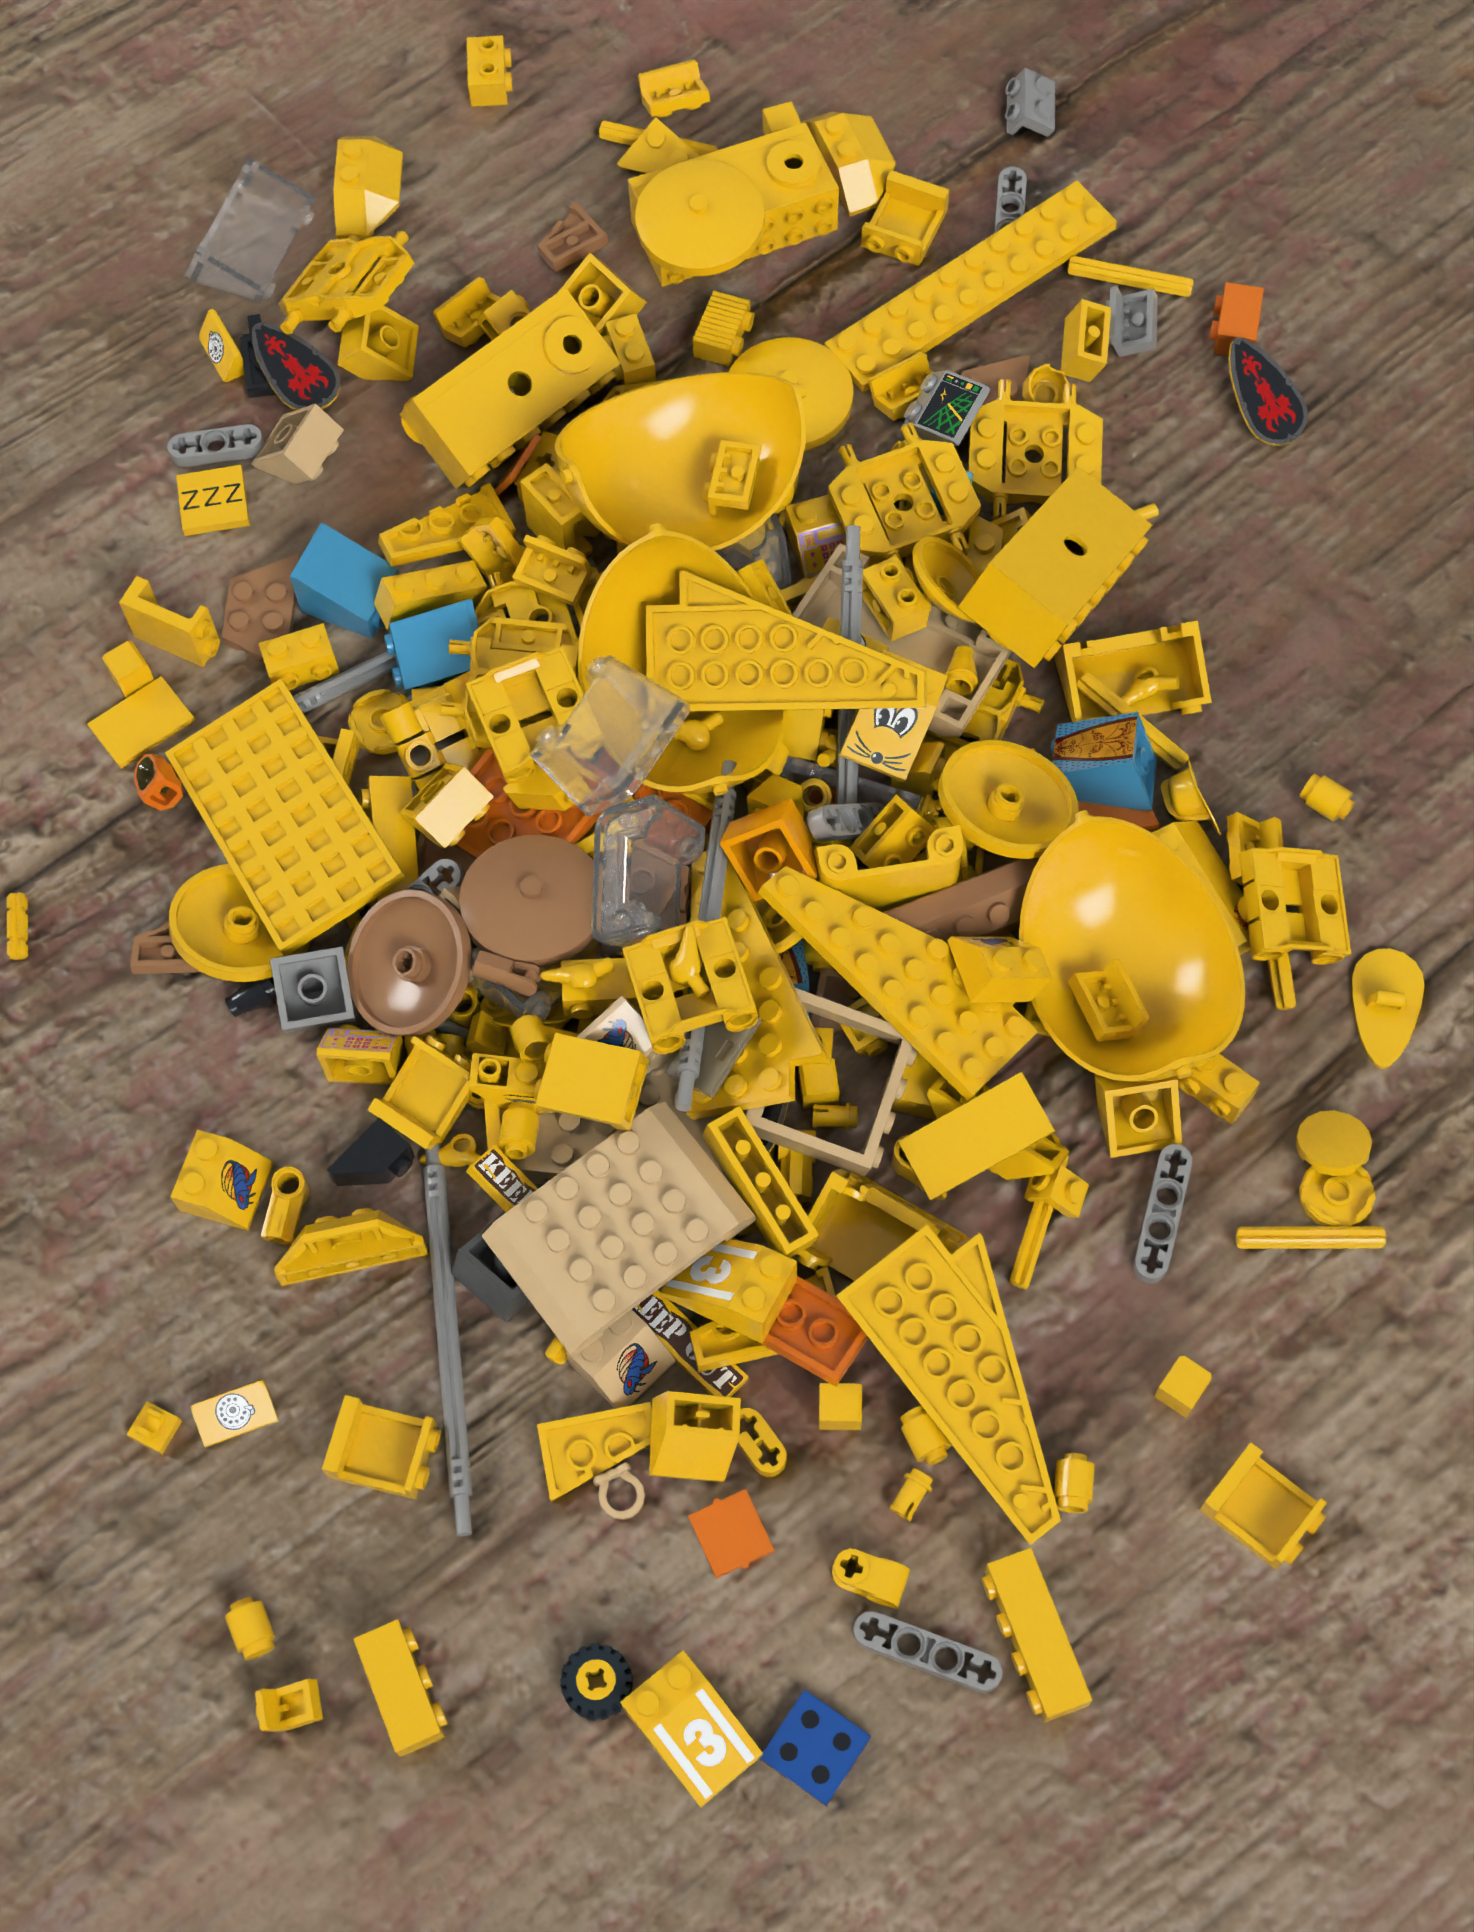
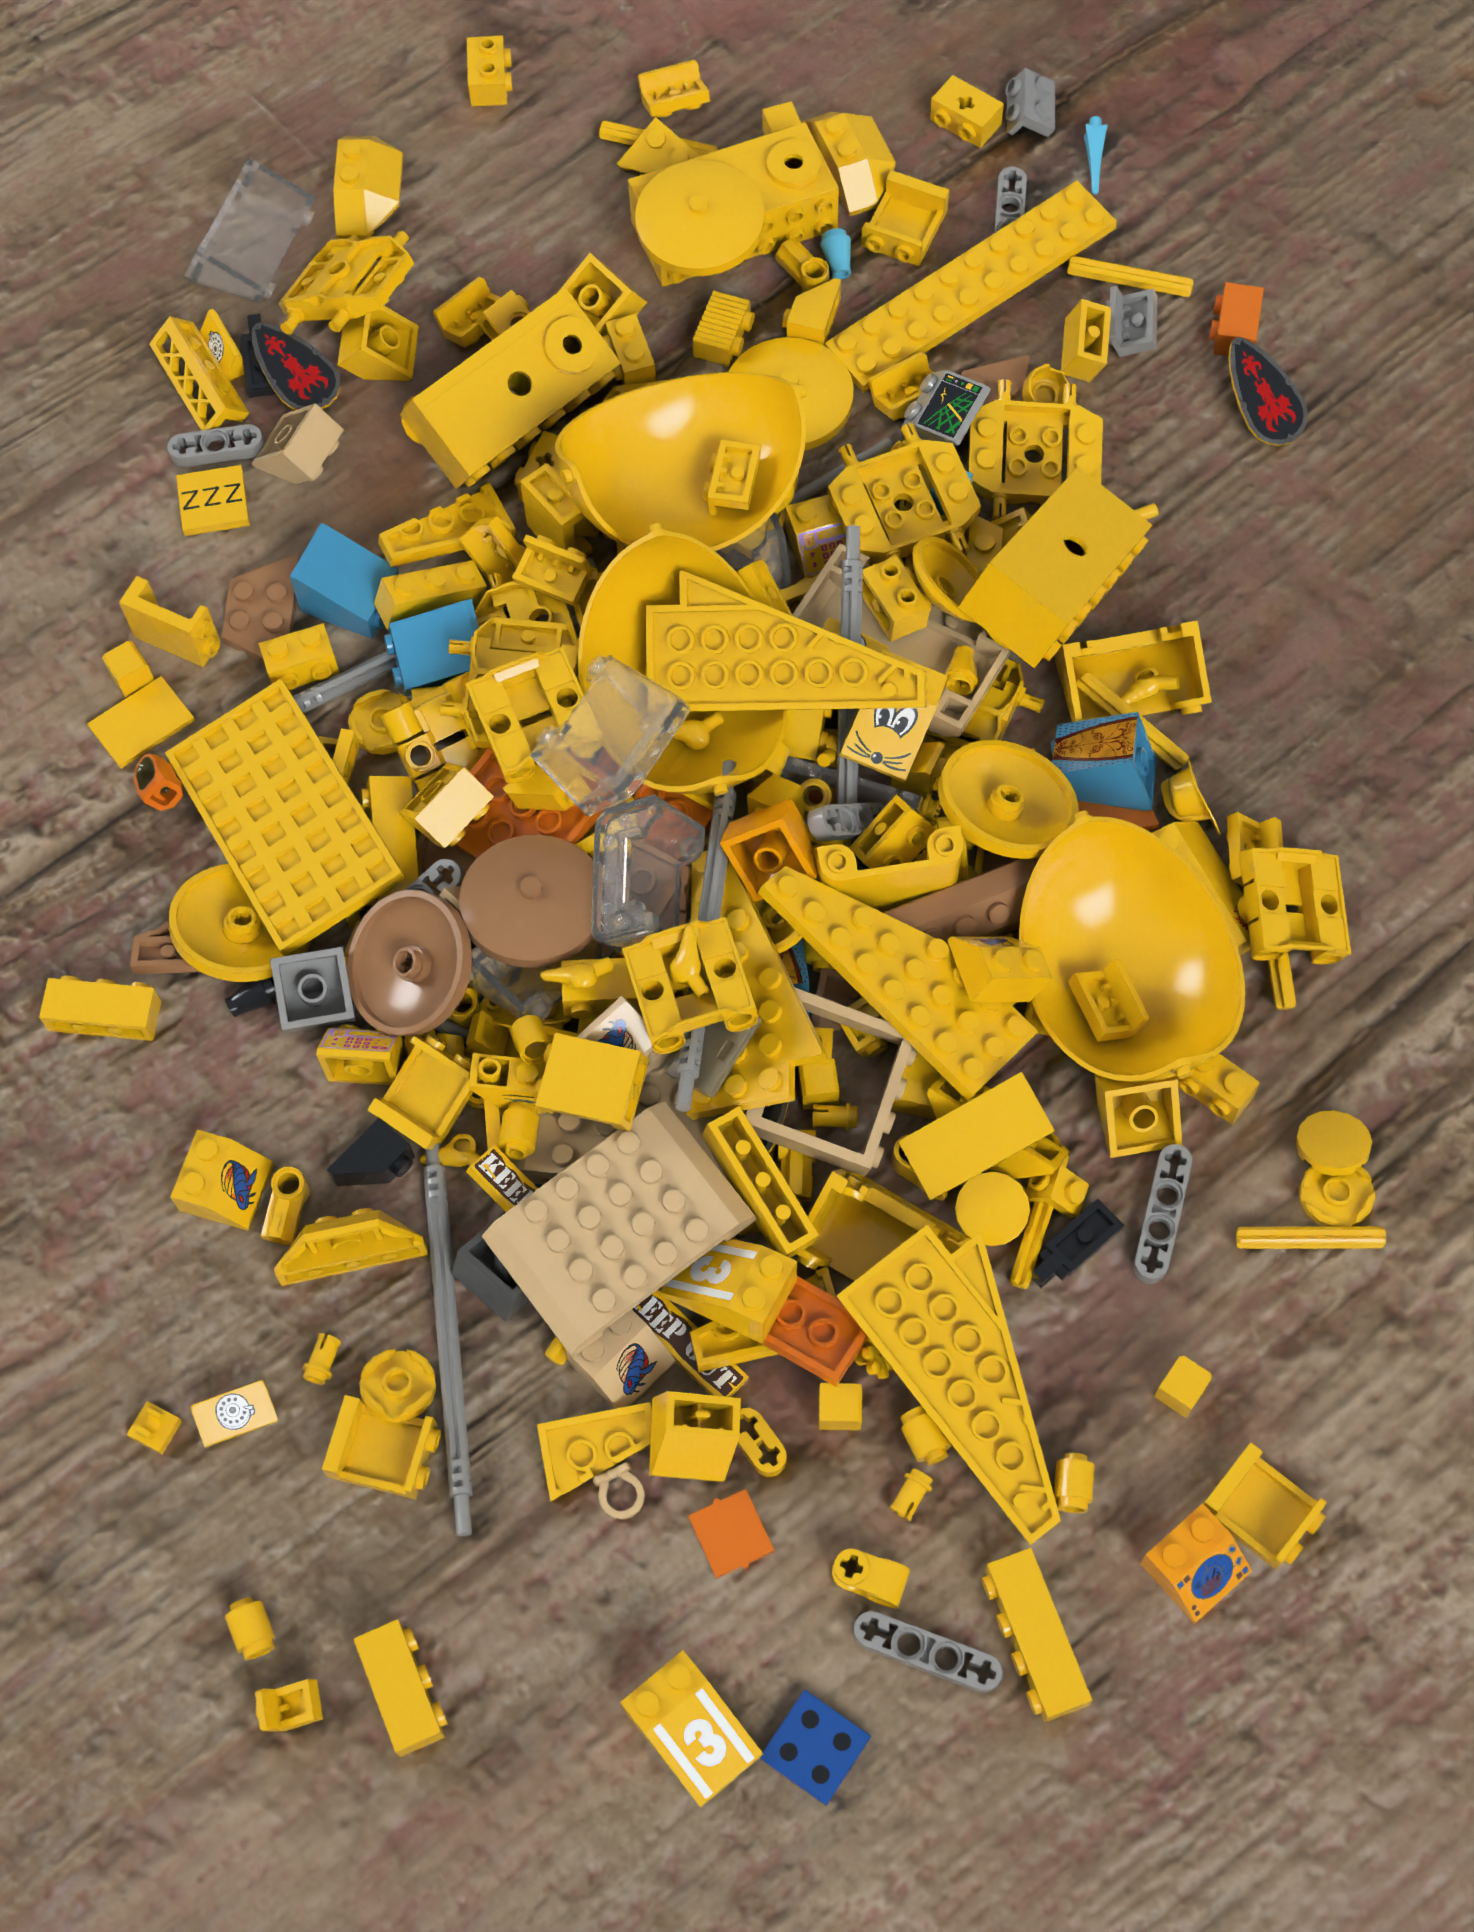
yellow axle [6,892,28,960] -> none
medium nougat bar [472,950,543,996] -> none
orange piece [494,434,541,496] -> none
medium nougat wing [537,202,609,273] -> none
black wheel [560,1643,633,1721] -> none
yellow brick [1299,773,1355,822] -> none
yellow shield [1351,948,1425,1069] -> none
none -> yellow brick [39,976,162,1041]
none -> yellow fence [149,316,249,431]
none -> yellow pin [302,1333,341,1385]
none -> yellow tile [359,1349,436,1422]
none -> yellow piece [775,238,829,293]
none -> yellow slope [782,278,841,346]
none -> light grey bar [790,438,894,505]
none -> medium azure cone [820,228,851,279]
none -> yellow plant [855,1338,893,1379]
none -> yellow brick [930,75,1004,148]
none -> yellow tile [955,1171,1031,1246]
none -> black hinge [1031,1199,1124,1288]
none -> medium azure piece [1083,116,1107,195]
none -> light orange slope [1140,1503,1252,1624]

